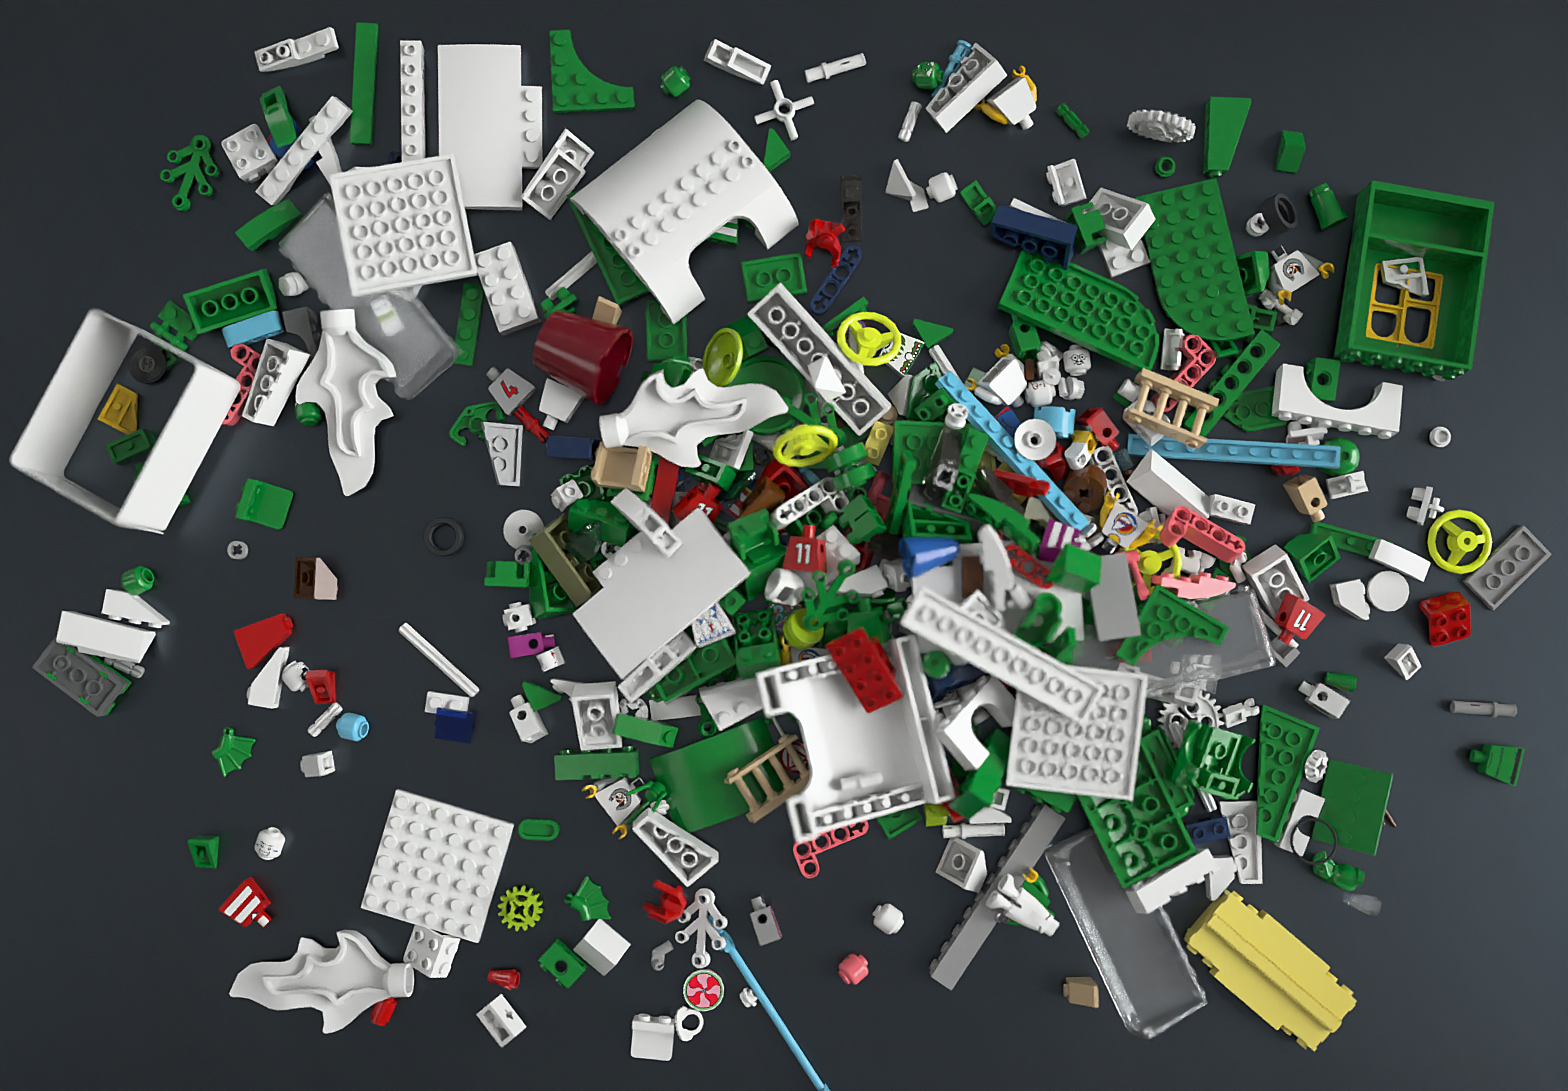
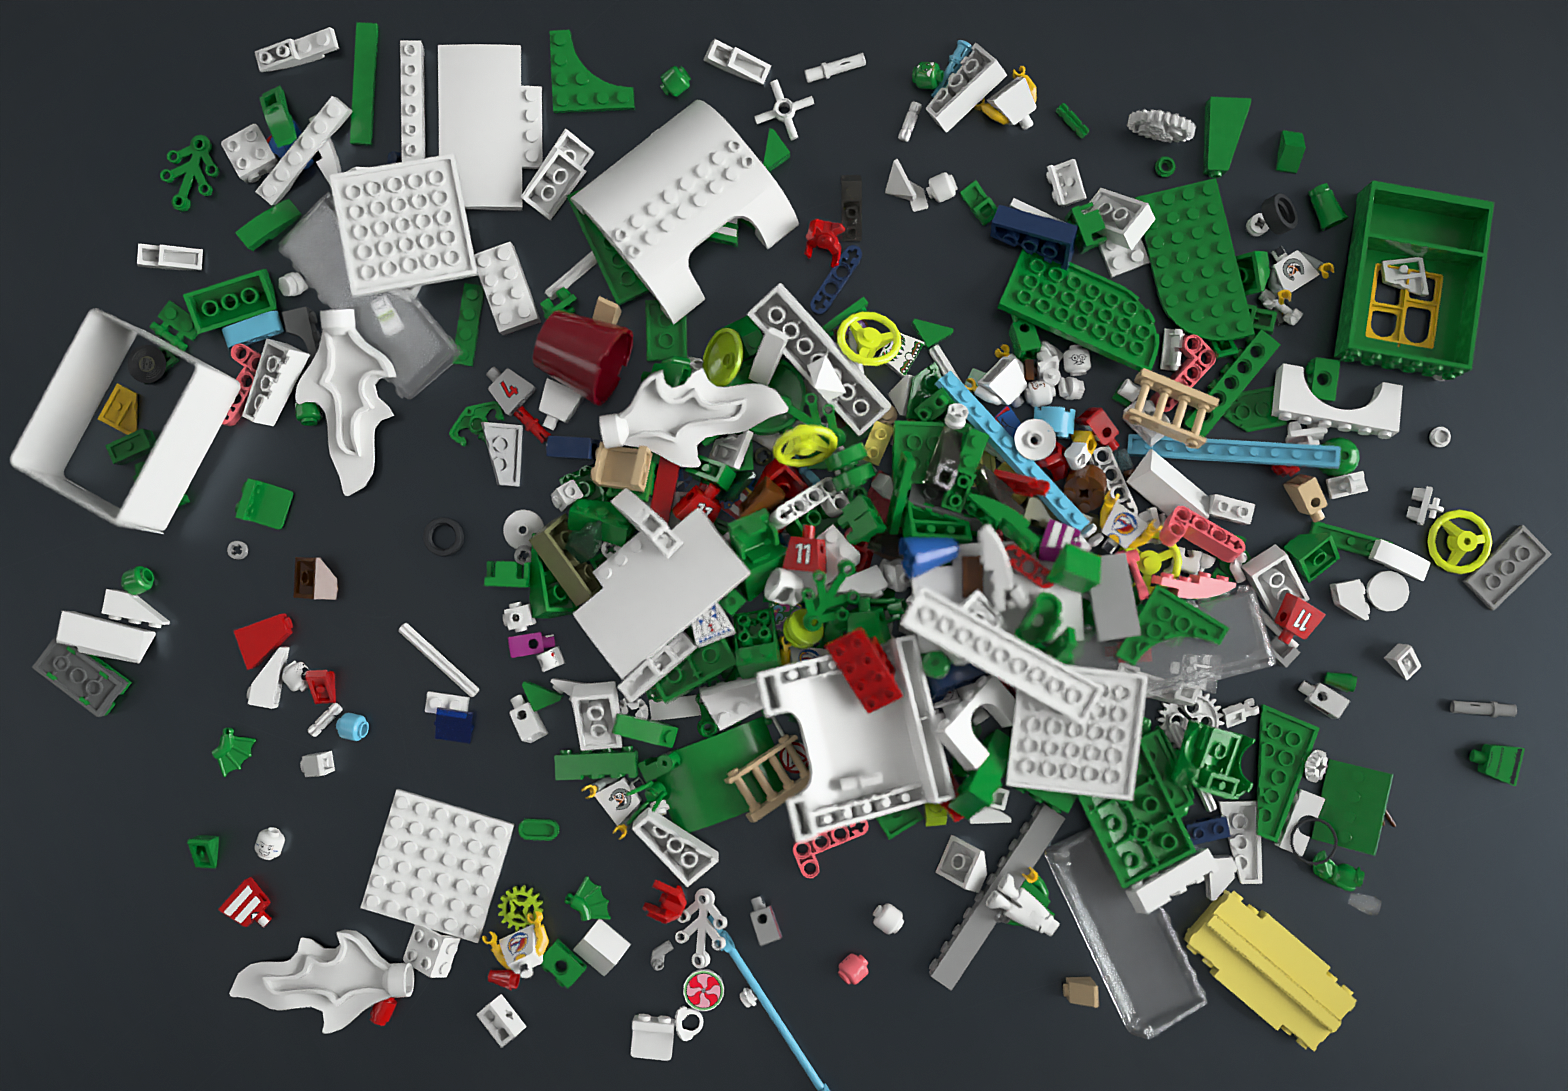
light grey axle [104,657,145,678] -> none
green tile [741,253,807,303] -> none
green tile [819,510,838,531] -> none
white pin [942,823,1005,839] -> none
red bracket [1419,591,1471,646] -> none
none -> white slope [137,244,203,270]
none -> torso [482,911,548,978]
none -> green leg [637,751,680,783]
none -> white slope [749,327,790,387]
none -> white slope [871,473,893,500]

